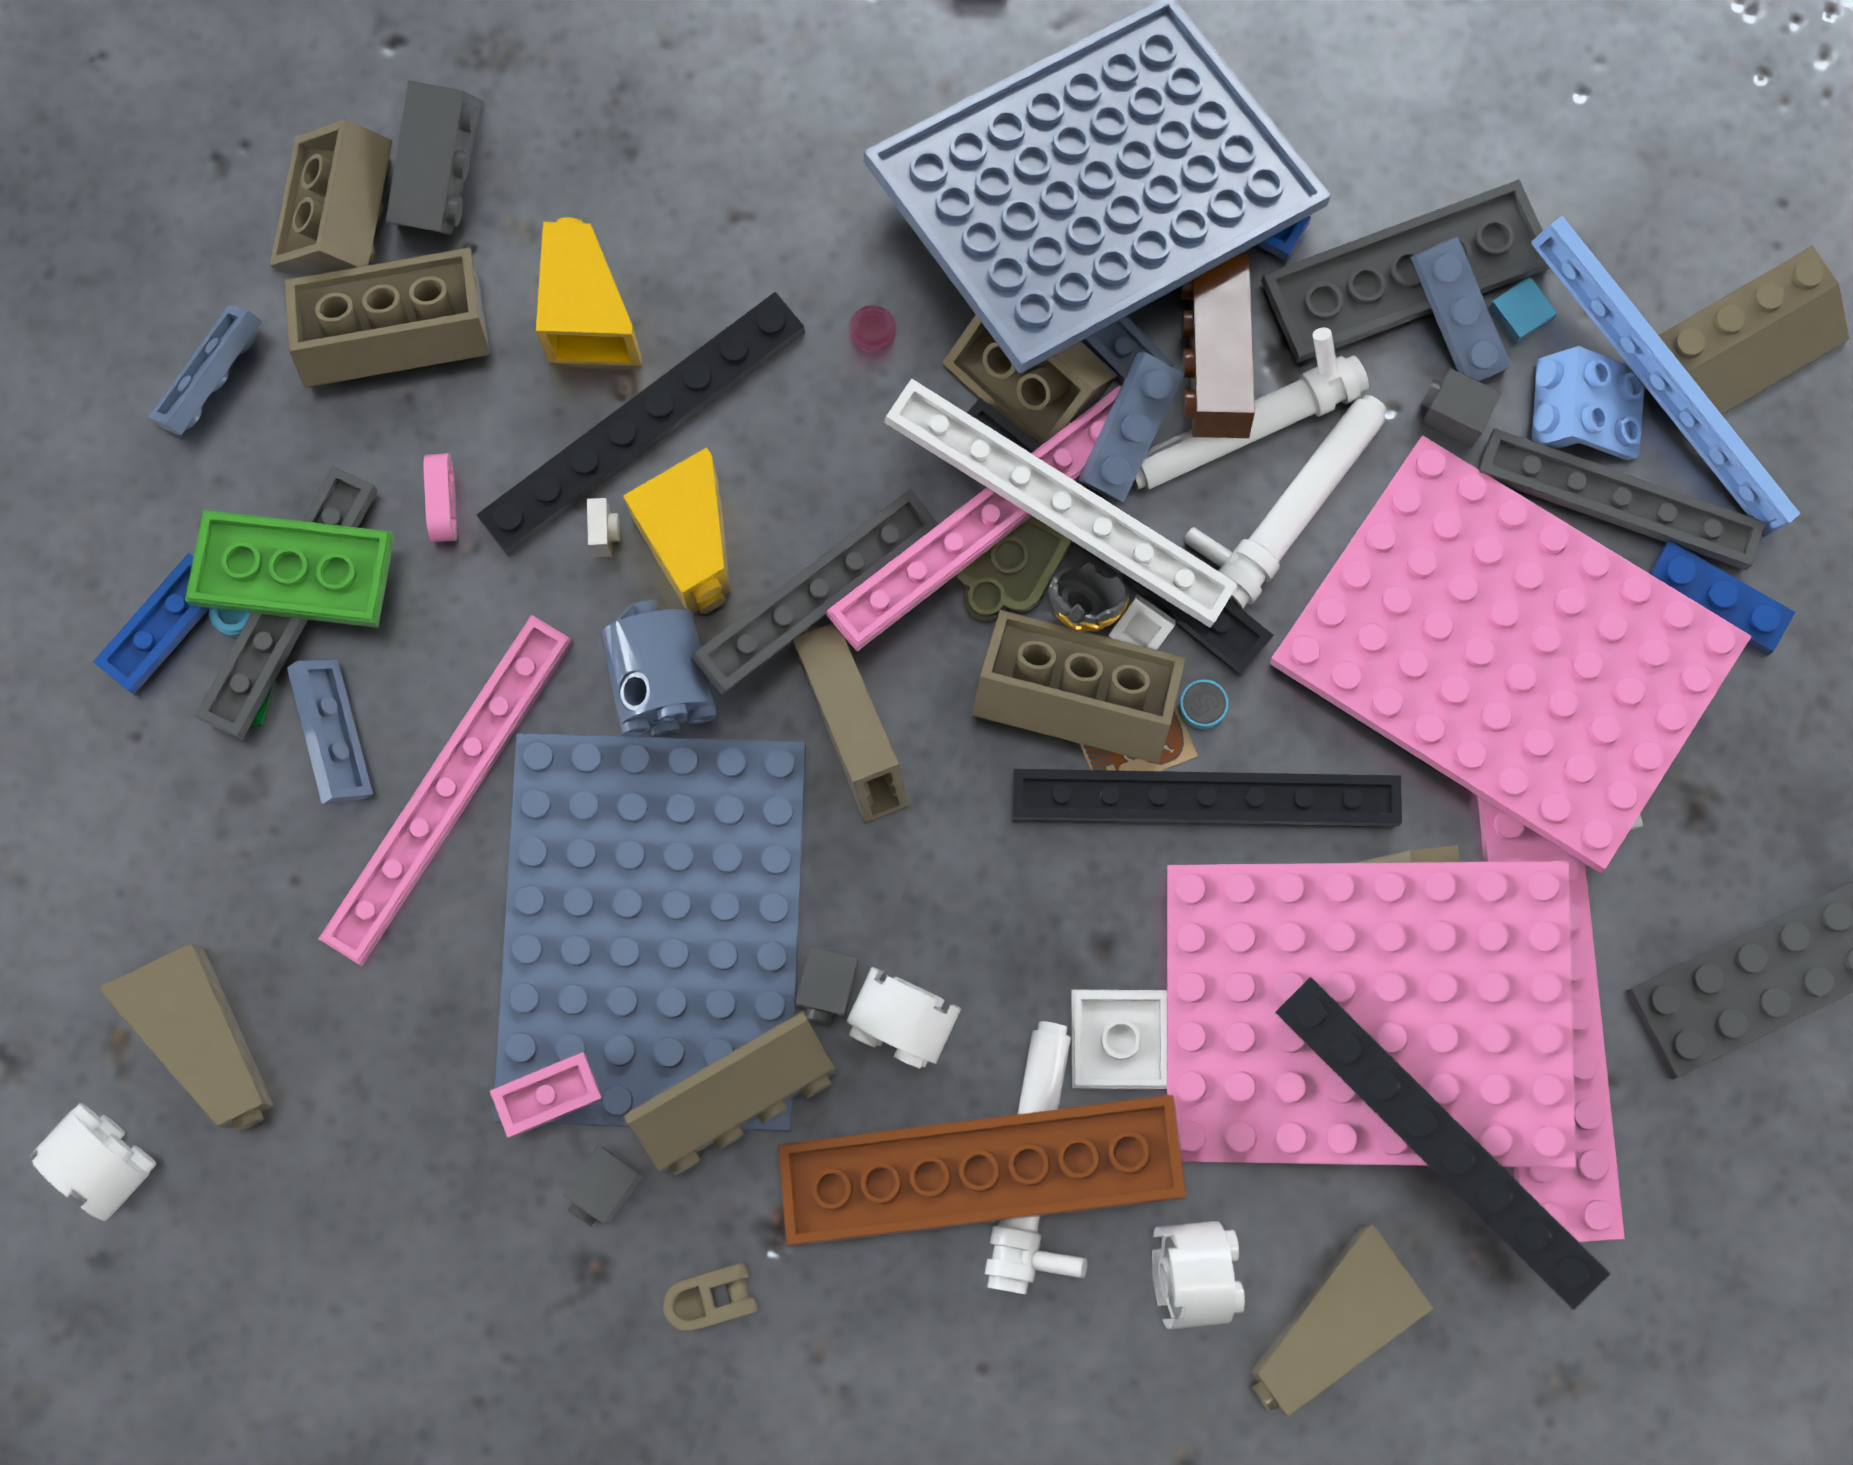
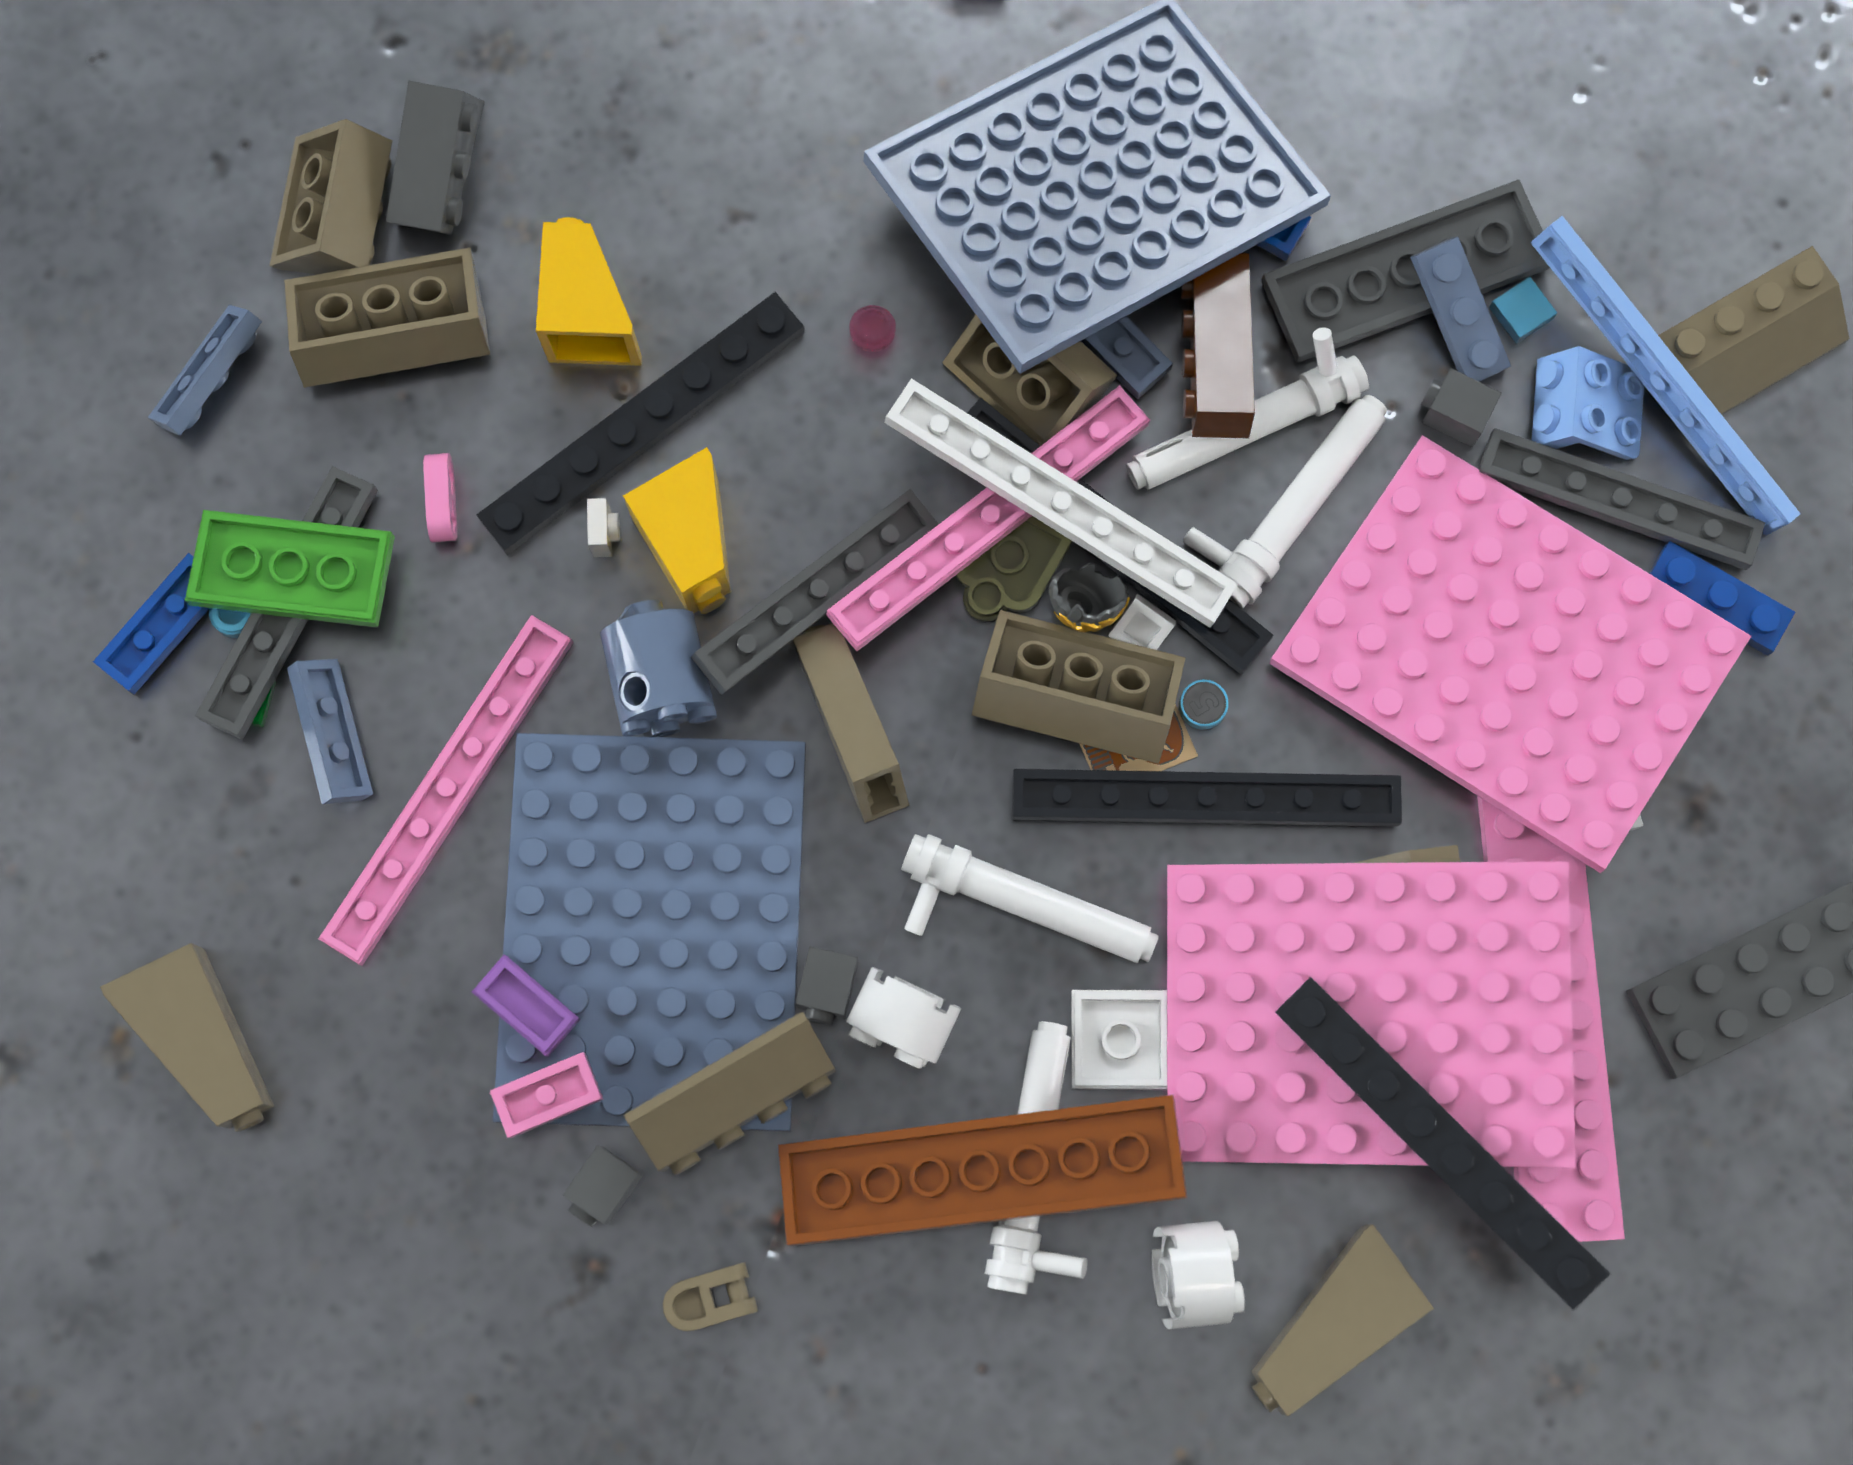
white brick [30,1103,156,1221] -> none
sand blue plate [1077,352,1184,503] -> none
none -> medium lavender tile [472,954,581,1057]
none -> white cylinder [901,834,1159,963]

